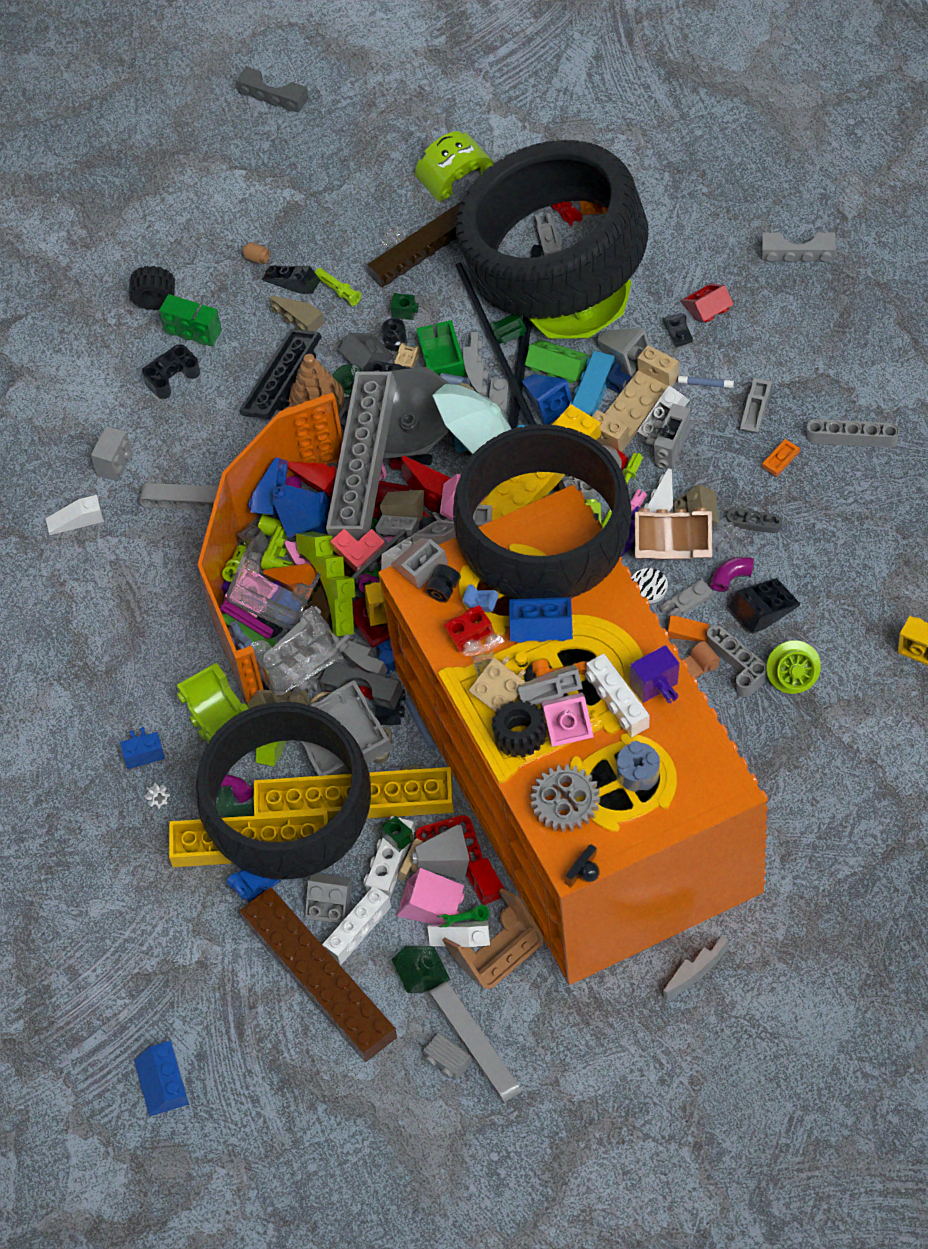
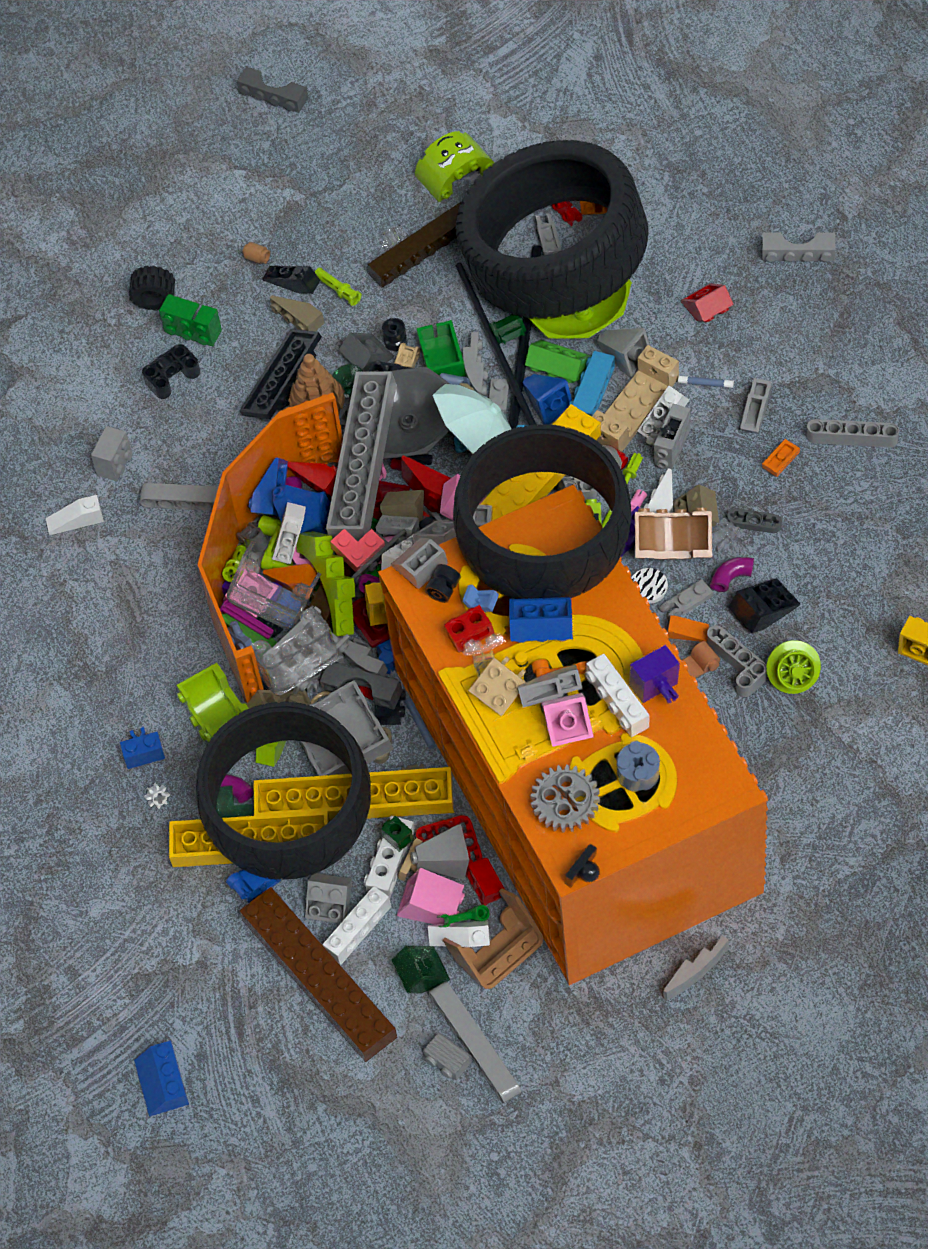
dark green brick [390,293,419,320] -> none
black tyre [492,700,547,758] -> none
dark blue panel [606,362,633,394] -> none
black slope [663,313,693,348] -> none
none -> white slope [272,502,306,564]

